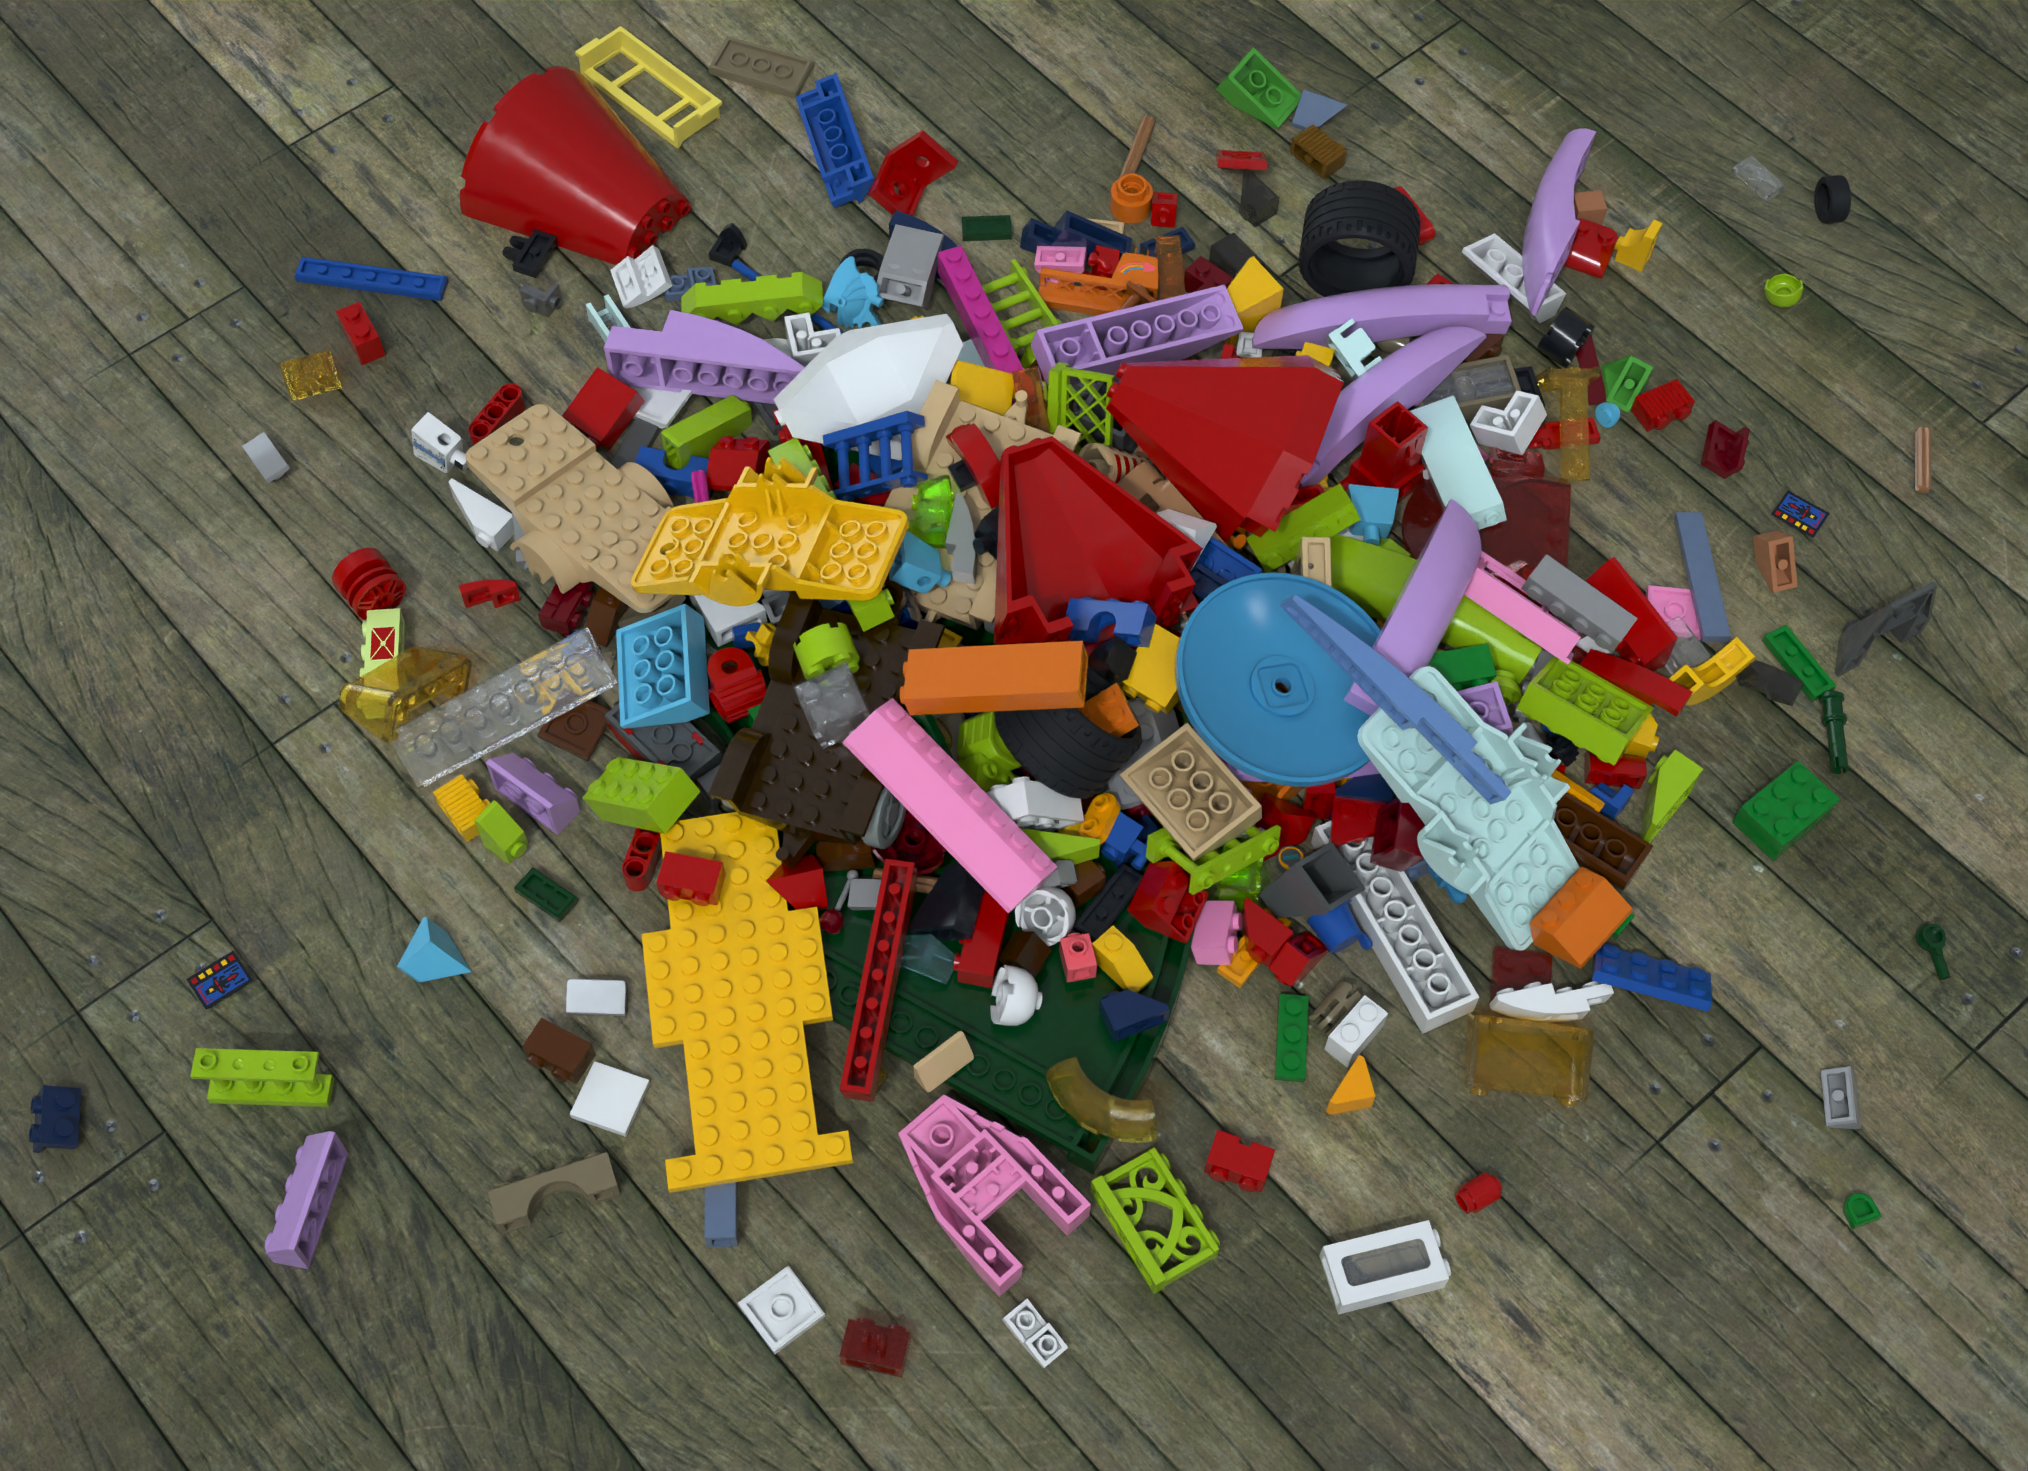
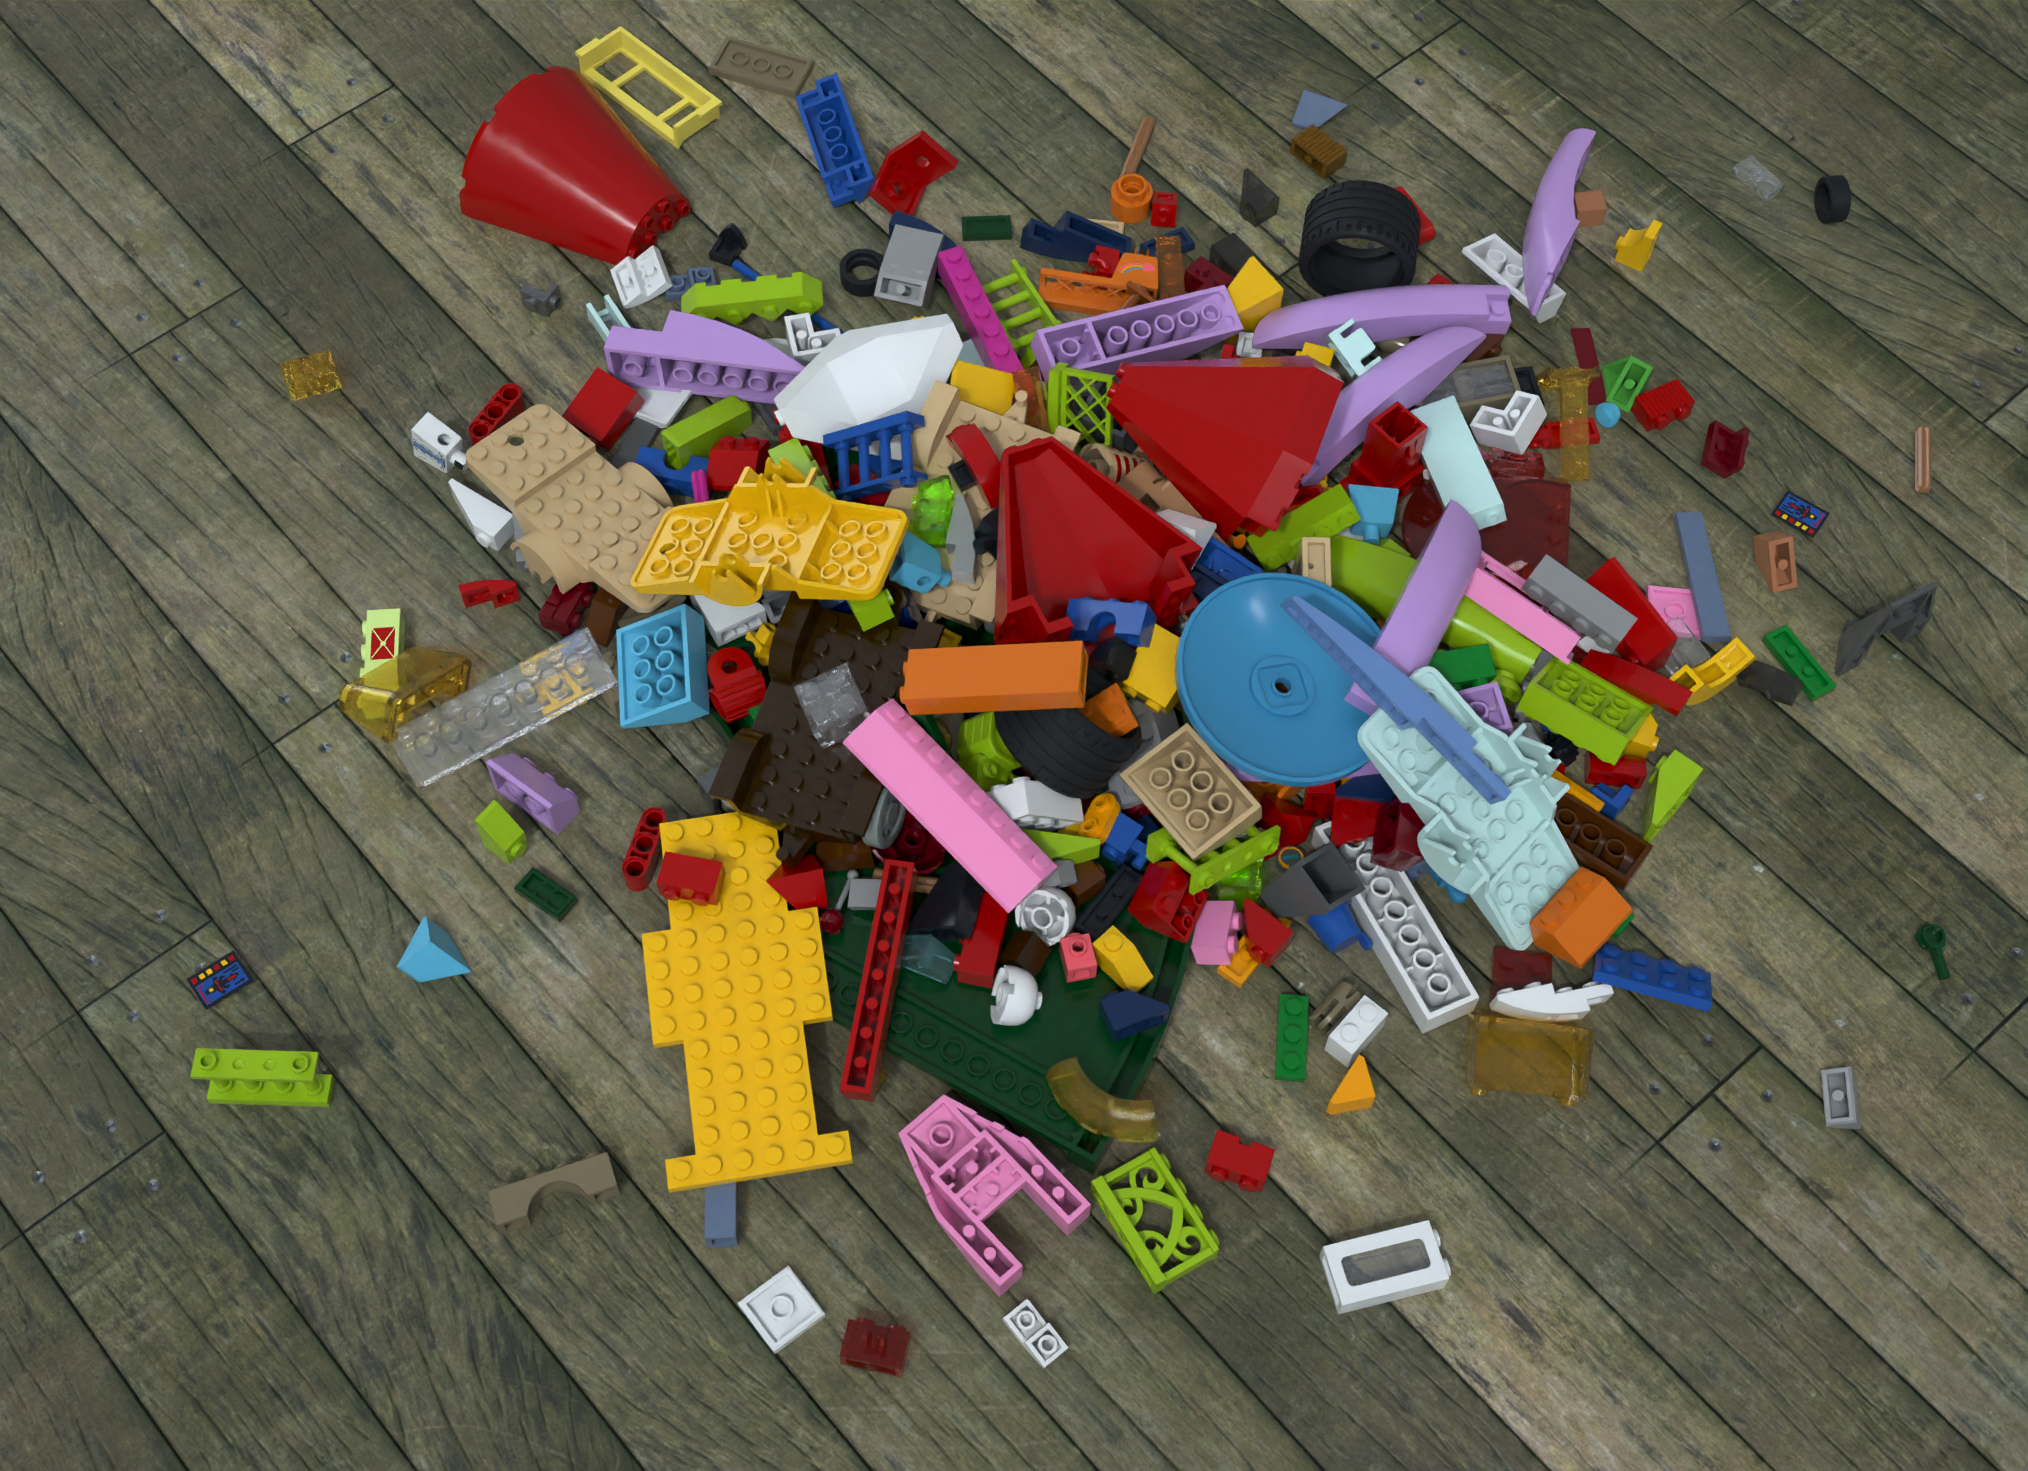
dark blue bracket [29,1085,81,1153] -> none
light grey slope [242,432,290,483] -> none
lavender slope [265,1131,349,1269] -> none
blue tile [294,257,448,301] -> none
red wheel [332,547,406,620] -> none
red brick [336,302,385,365] -> none
yellow brick [432,774,490,842] -> none
black hinge [502,229,558,278] -> none
reddish brown brick [522,1018,596,1085] -> none
reddish brown plate [537,687,610,762] -> none
slope [566,978,628,1016] -> none
white tile [570,1061,650,1137] -> none
lime brick [582,757,701,834] -> none
dark grey piece [604,704,722,784] -> none
blue tile [732,622,760,649] -> none
lime brick [793,623,860,687] -> none
medium azure helmet [822,256,884,328] -> none
tan slope [914,1031,974,1093] -> none
bright pink slope [1034,246,1087,285] -> none
bright green slope [1216,47,1302,129] -> none
red tile [1216,150,1267,170] -> none
red slope [1268,931,1328,986] -> none
red brick [1455,1172,1502,1214] -> none
black brick [1537,307,1596,368] -> none
red slope [1564,219,1619,279] -> none
green brick [1732,761,1840,862] -> none
lime hair [1764,274,1803,308] -> none
dark green pin [1819,691,1850,774] -> none
green tile [1843,1193,1882,1229] -> none

